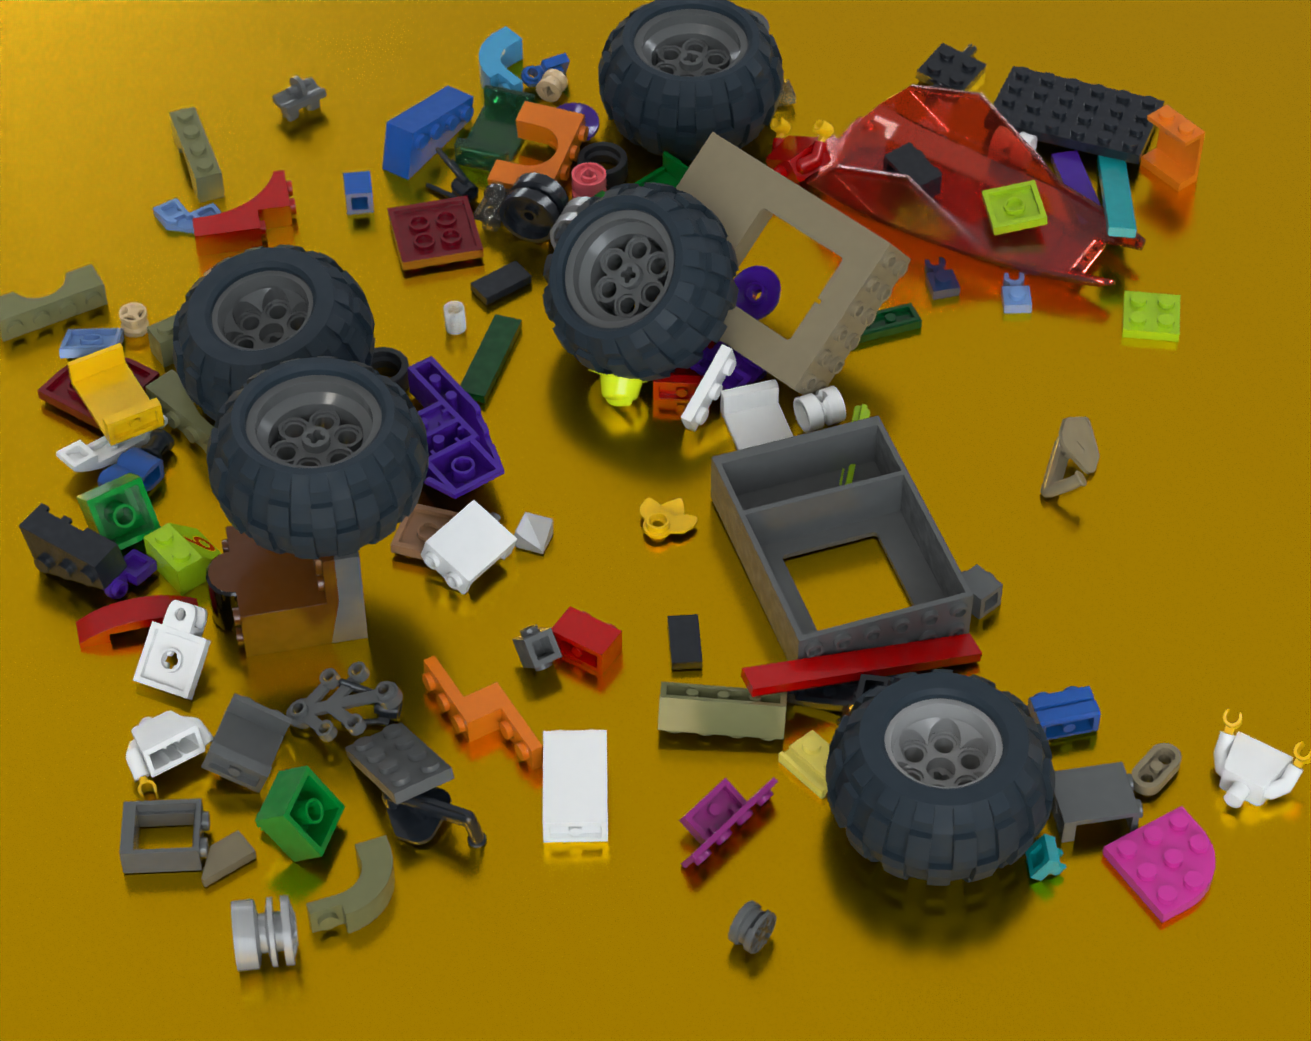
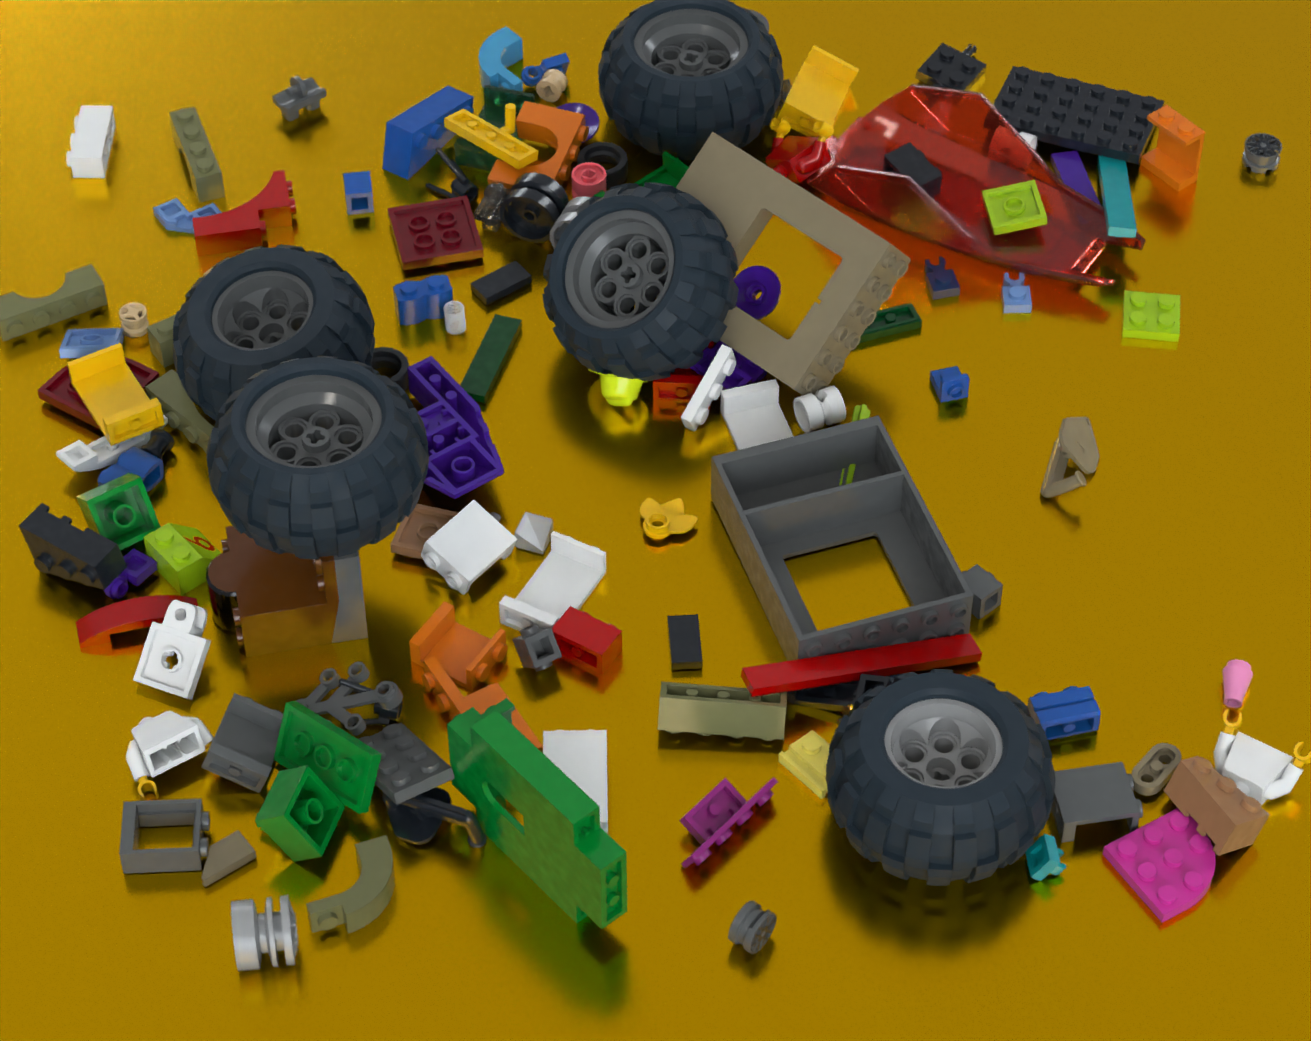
none -> white brick [66,105,116,178]
none -> green plate [273,701,382,814]
none -> blue brick [393,275,454,325]
none -> orange panel [409,601,508,691]
none -> yellow plate [444,103,538,170]
none -> green panel [447,698,627,929]
none -> white panel [499,531,607,631]
none -> yellow panel [776,45,859,137]
none -> blue bracket [930,366,970,402]
none -> medium nougat wedge [1164,756,1270,856]
none -> bright pink cone [1222,659,1254,708]
none -> dark grey wheel [1242,133,1282,174]

